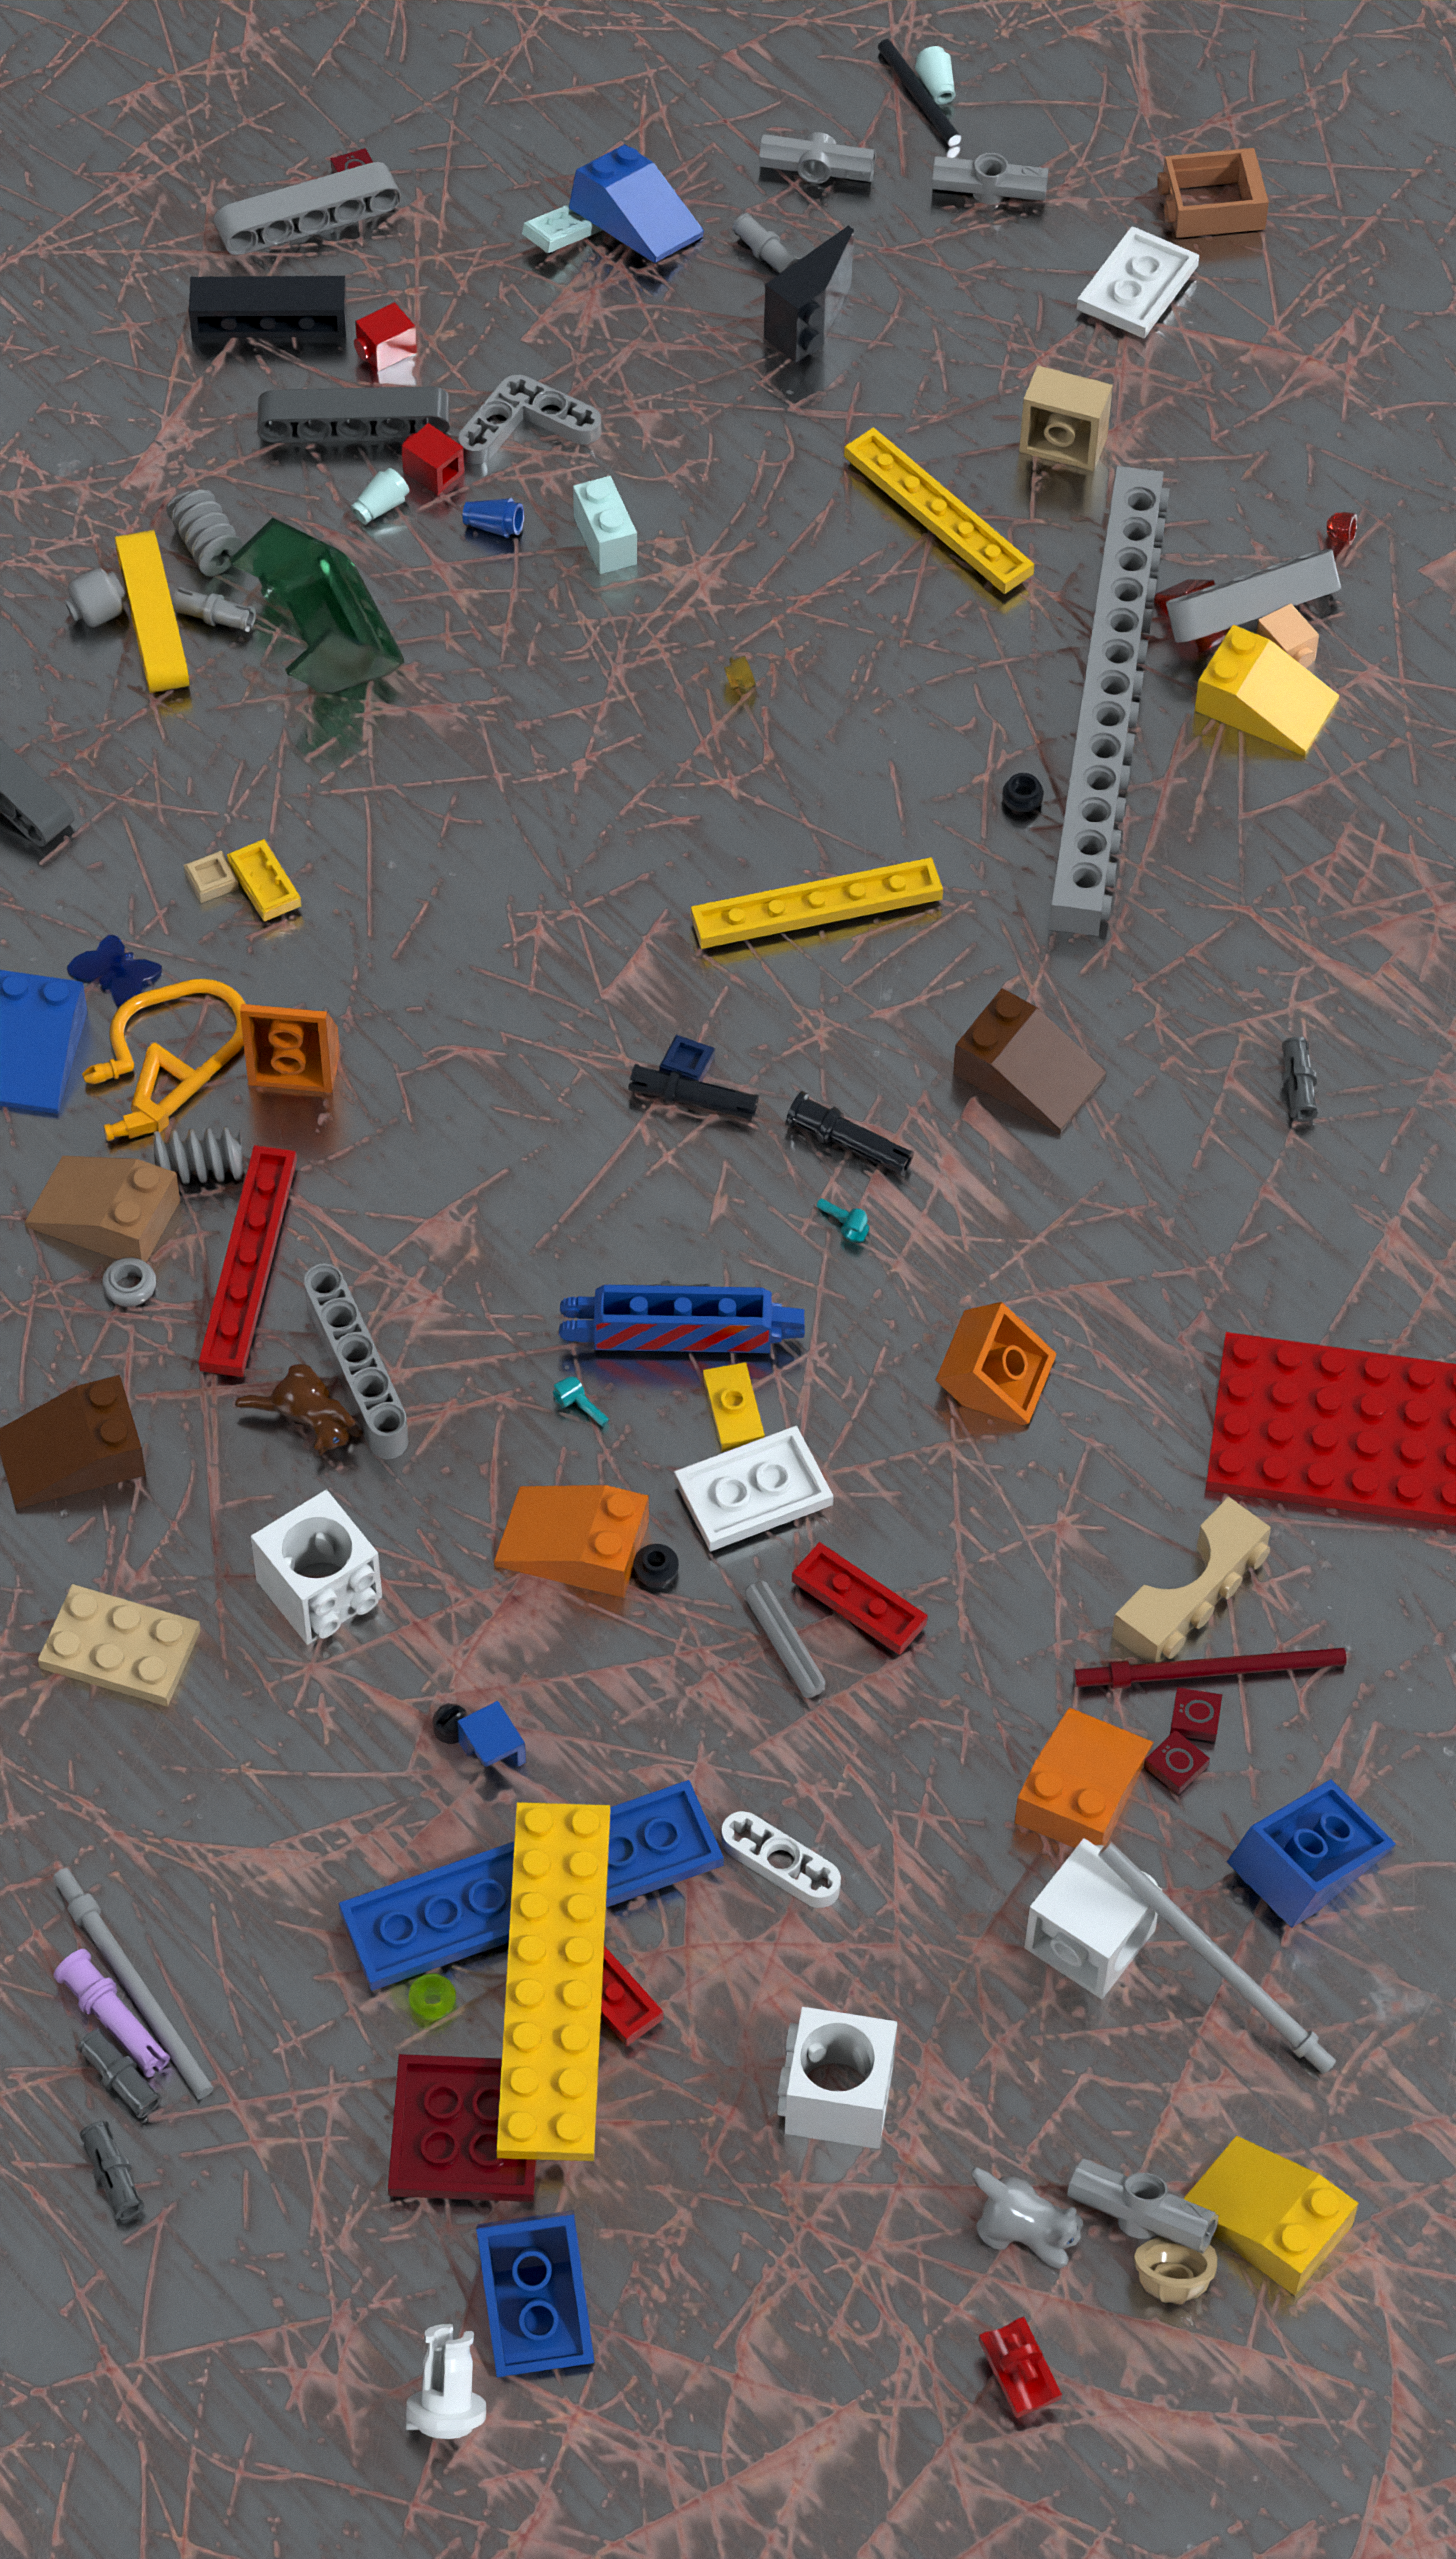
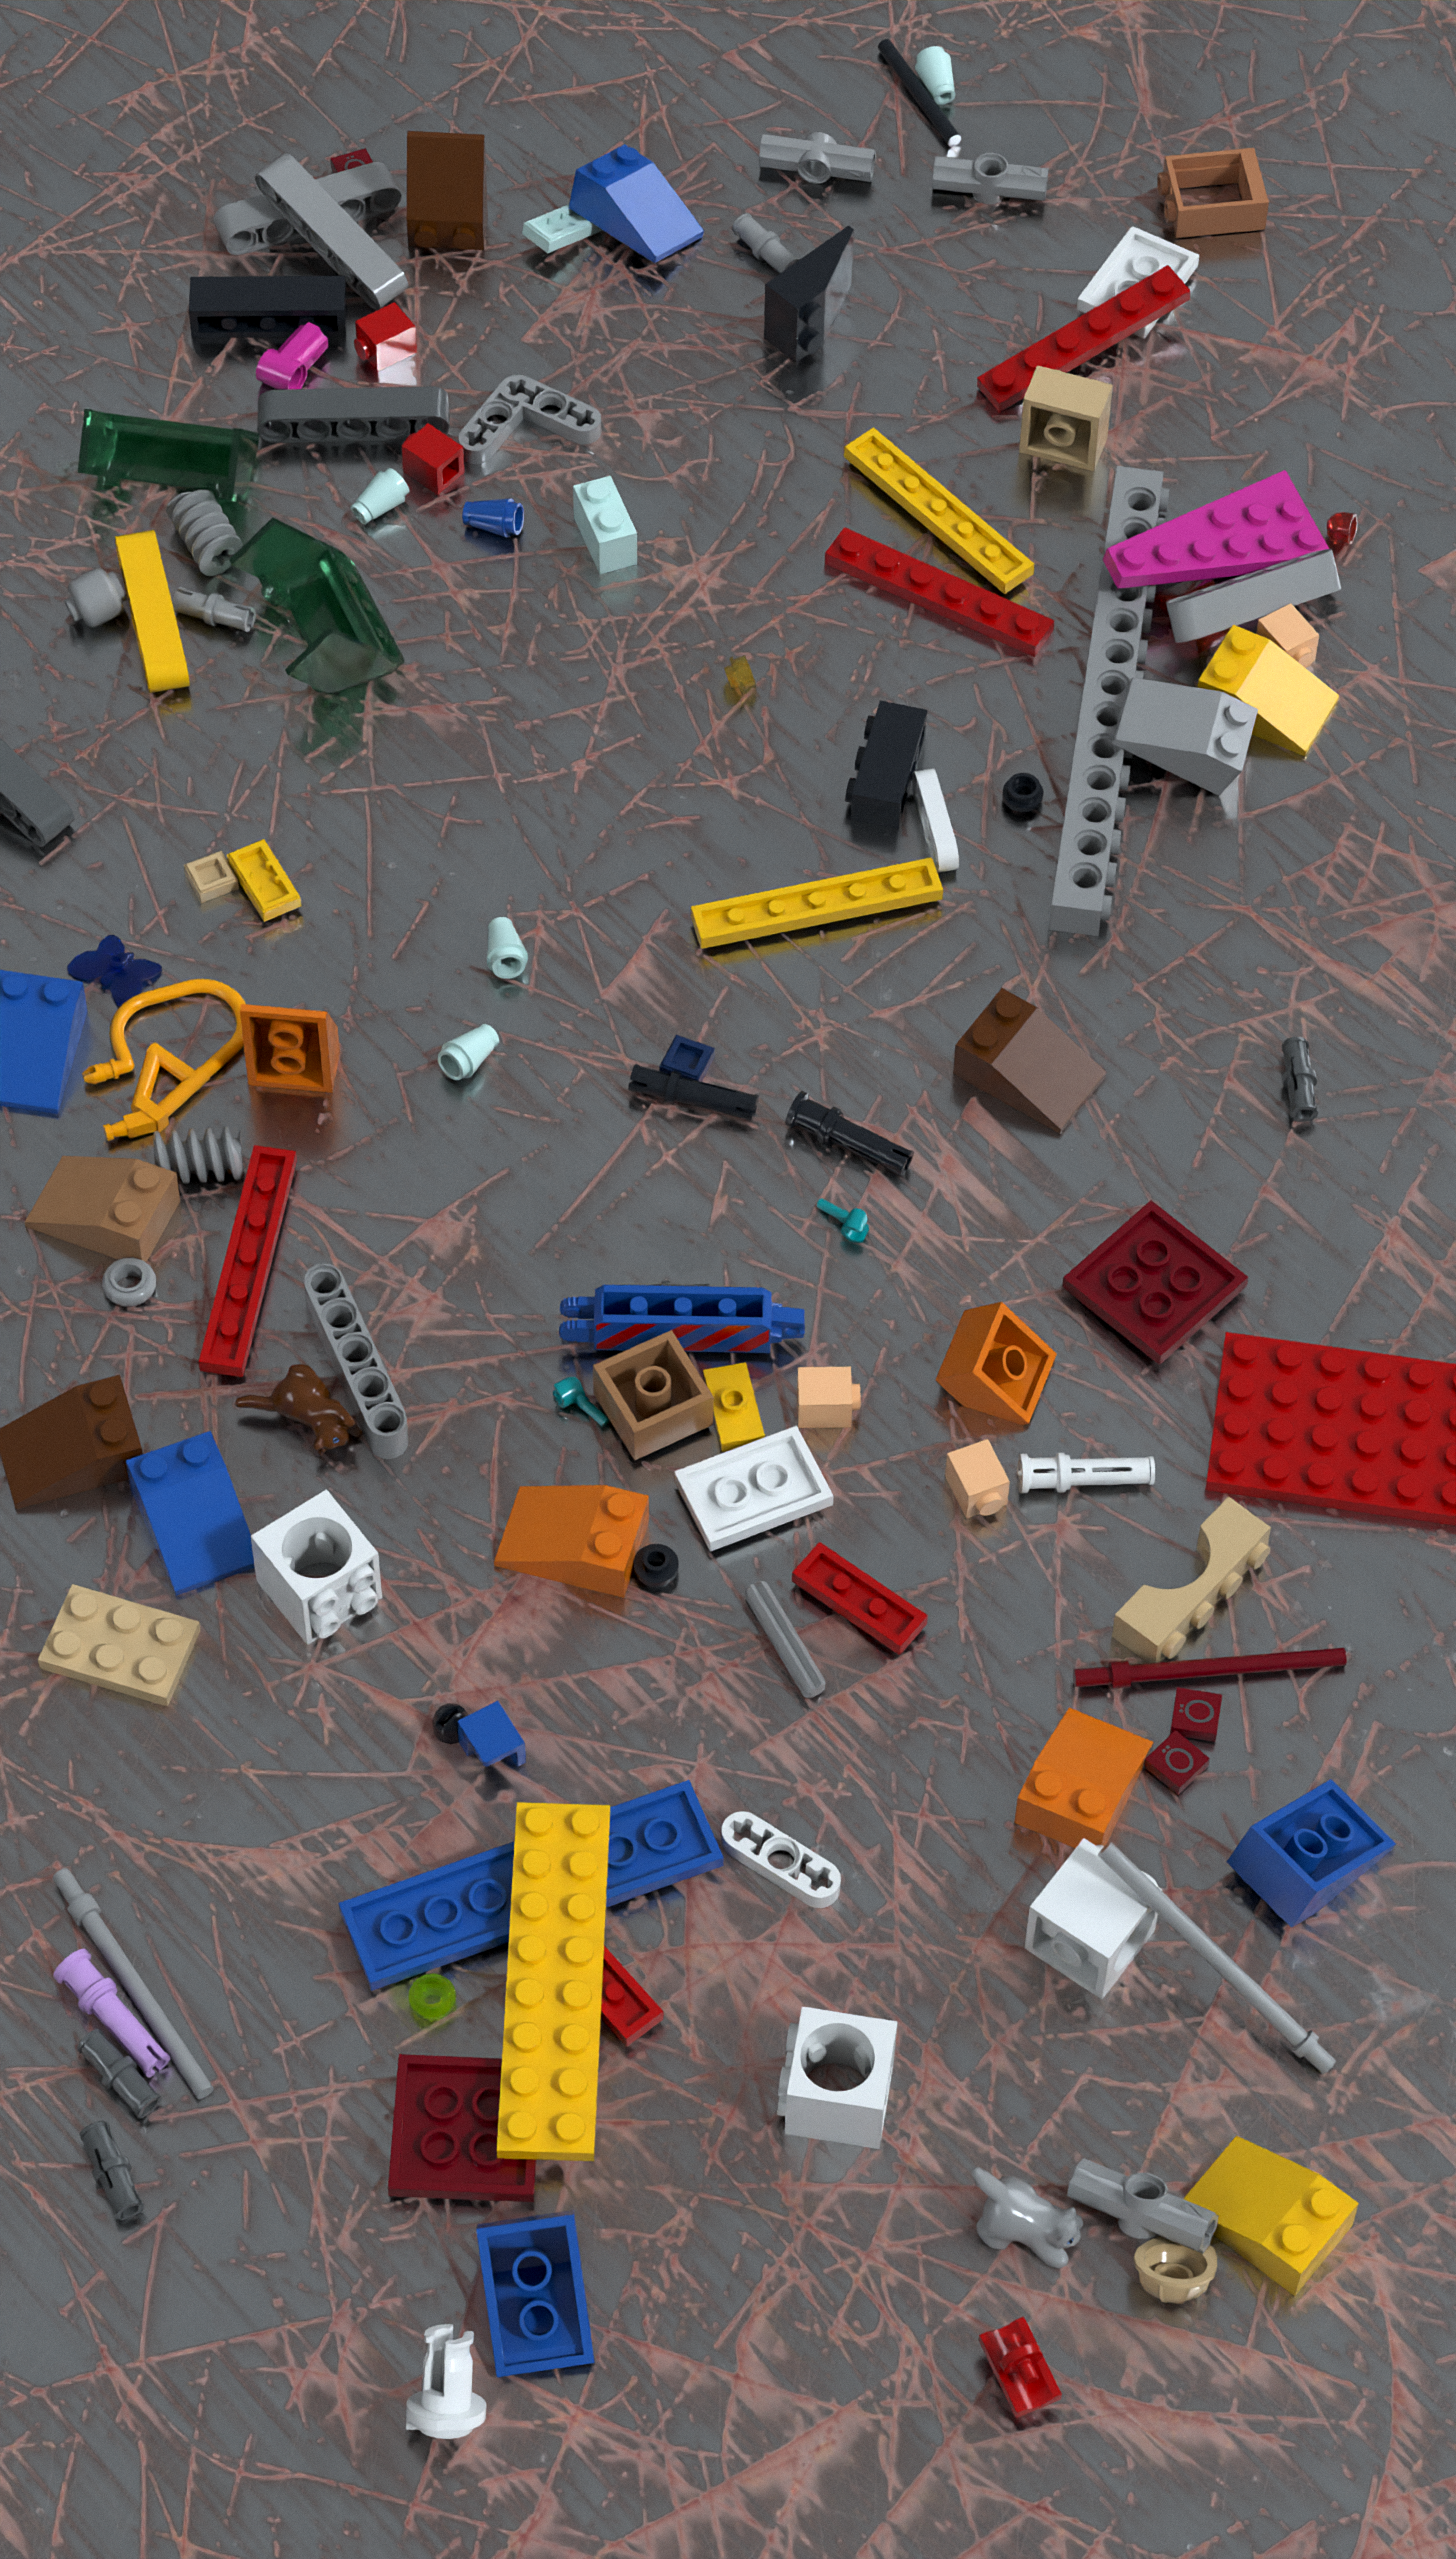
none -> clear green windscreen [77,409,260,502]
none -> blue slope [126,1431,255,1596]
none -> light grey beam [254,153,408,311]
none -> dark pink piece [256,322,328,390]
none -> reddish brown slope [406,131,488,250]
none -> light aqua cone [438,1024,499,1080]
none -> light aqua cone [487,917,528,979]
none -> medium nougat brick [593,1330,714,1460]
none -> light nougat brick [797,1366,861,1428]
none -> red plate [825,527,1055,657]
none -> black brick [845,700,928,829]
none -> white beam [912,768,959,873]
none -> light nougat brick [945,1439,1010,1519]
none -> red plate [977,265,1190,413]
none -> white pin [1017,1453,1155,1494]
none -> dark red plate [1062,1200,1248,1365]
none -> dark pink wing [1102,470,1329,589]
none -> light grey slope [1112,678,1258,796]

